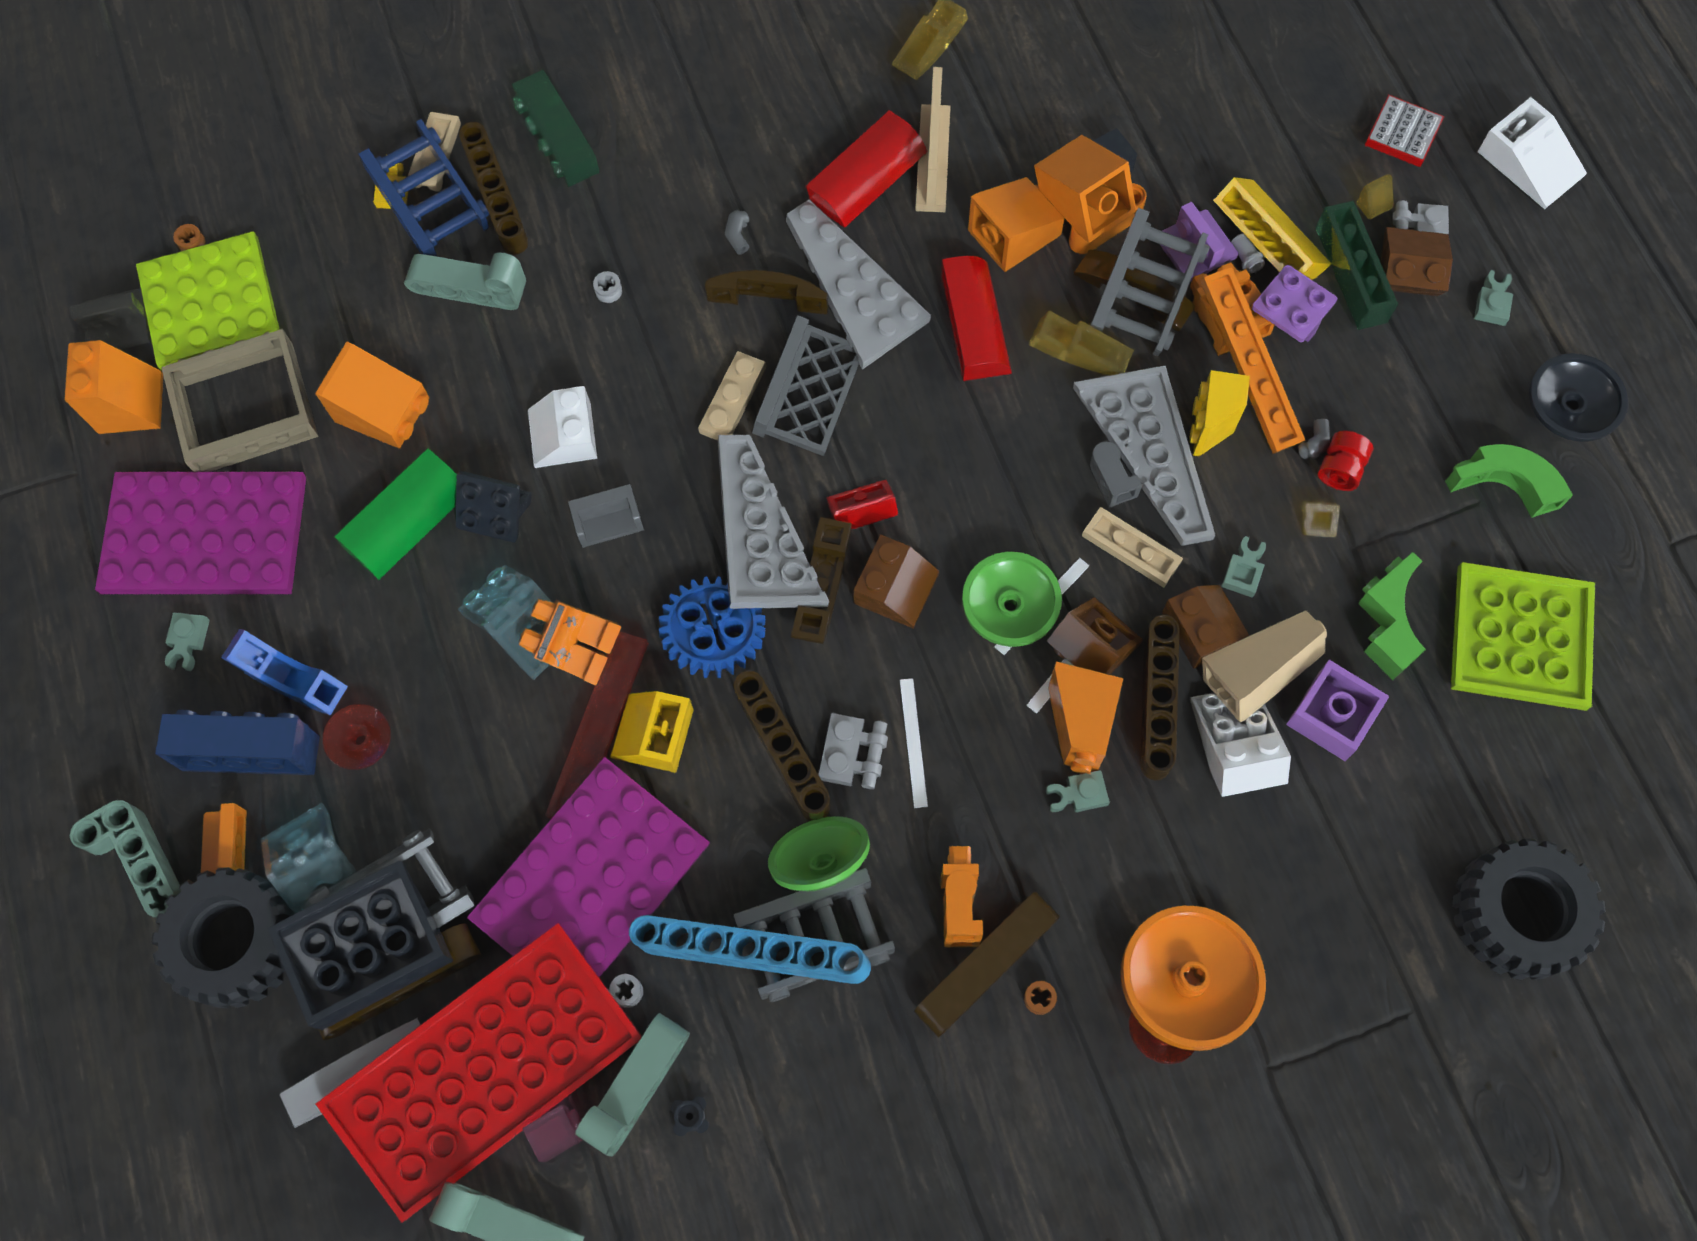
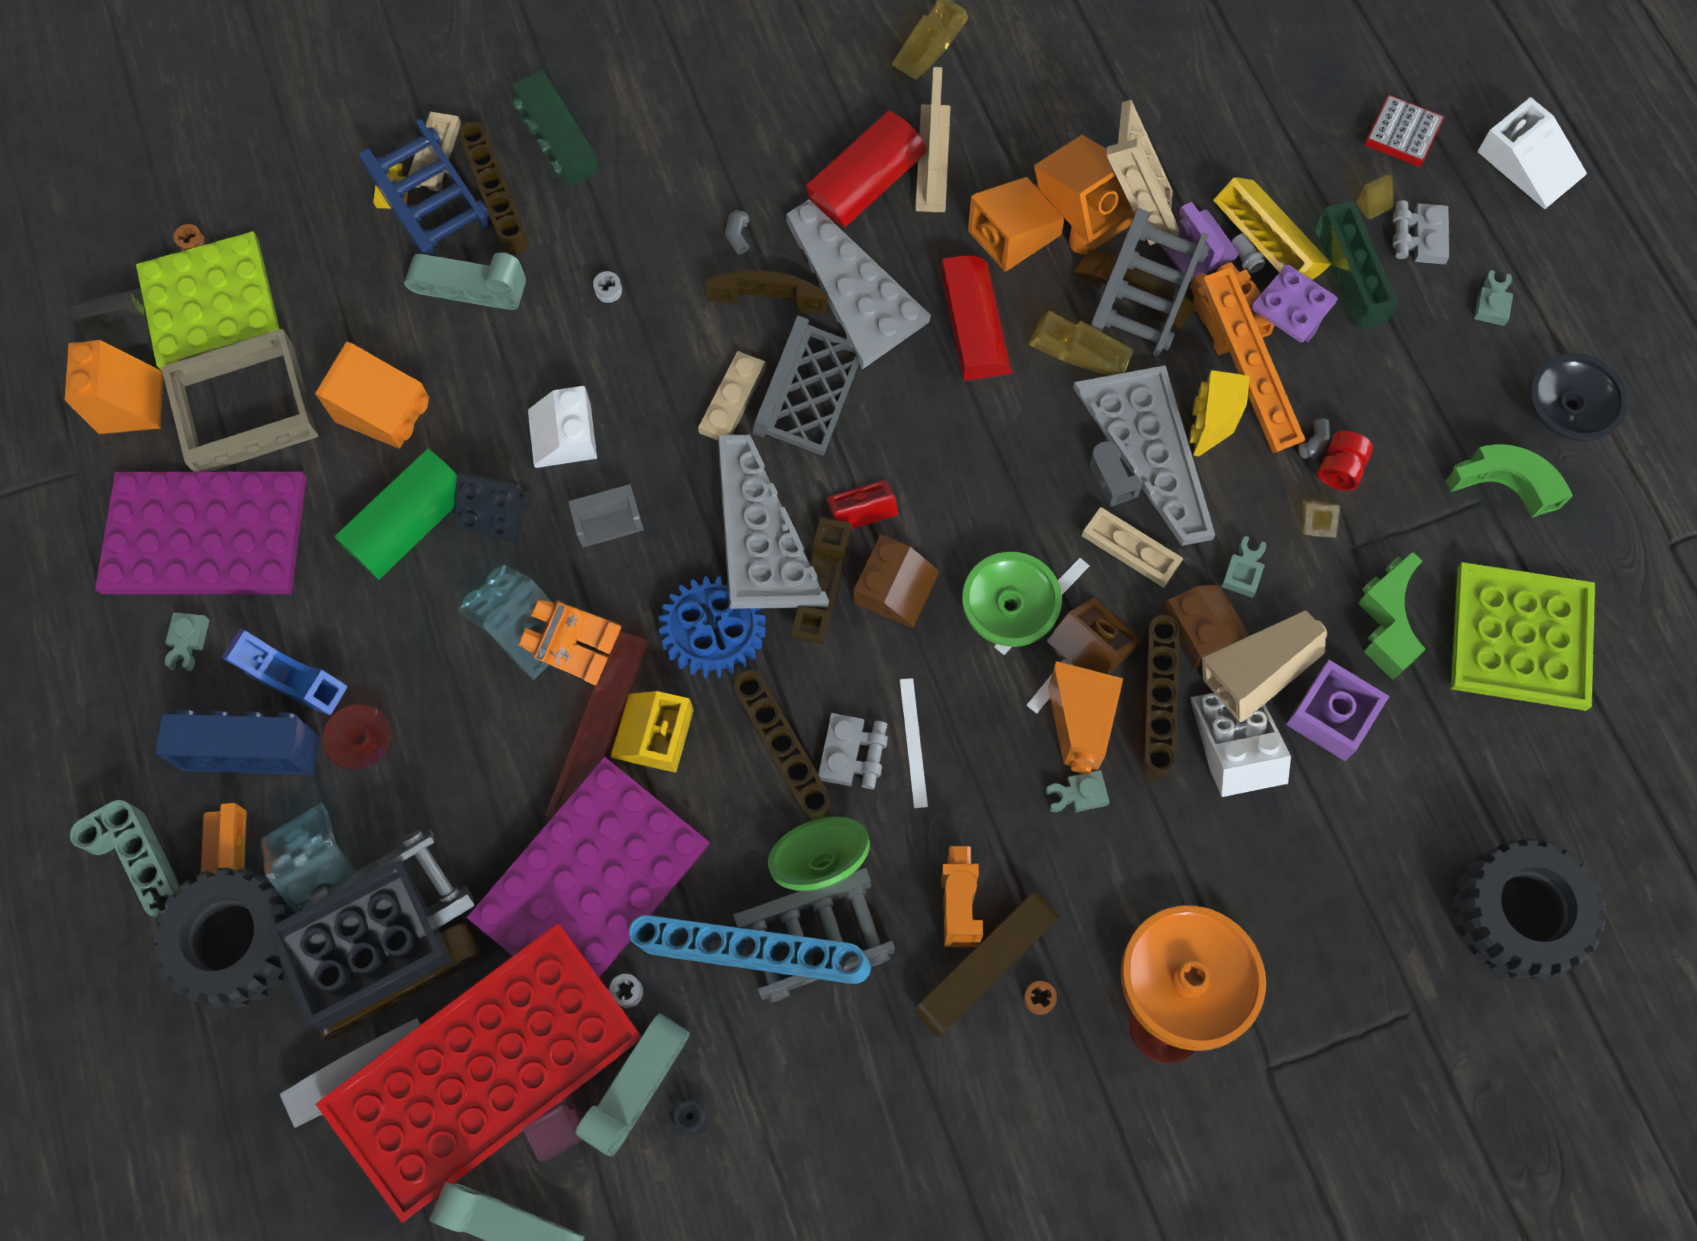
reddish brown slope [1376,227,1453,296] -> none
none -> tan fence [1106,100,1180,245]

